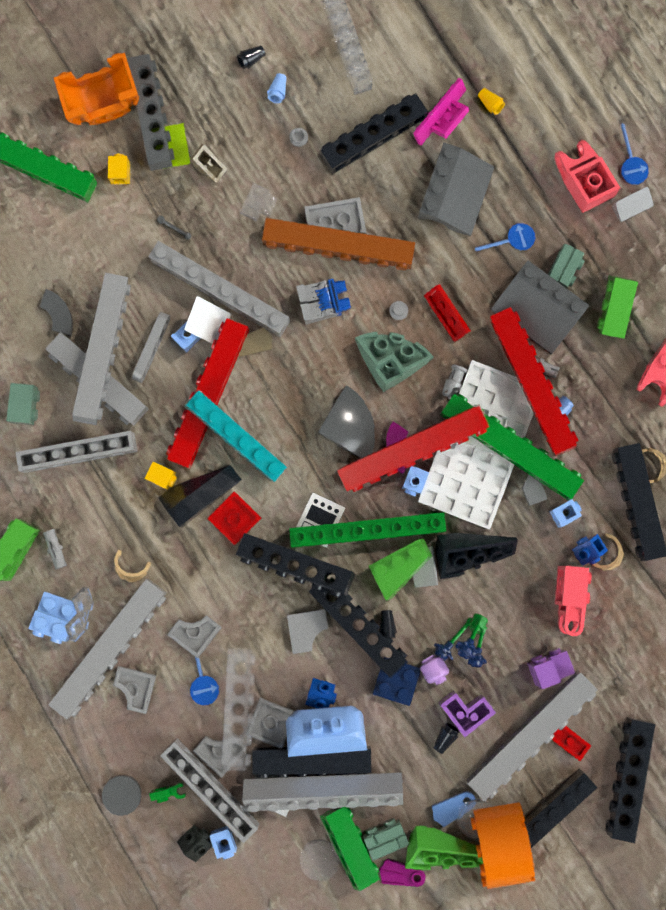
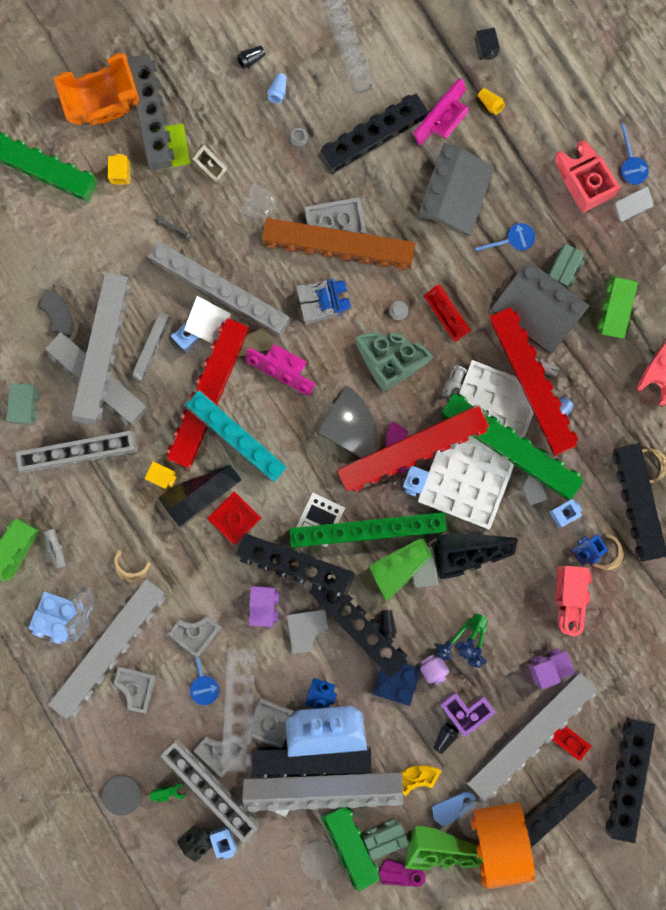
none -> dark pink bracket [244,344,315,396]
none -> medium lavender brick [249,586,280,627]
none -> yellow tile [400,765,442,796]
none -> black brick [474,27,500,60]

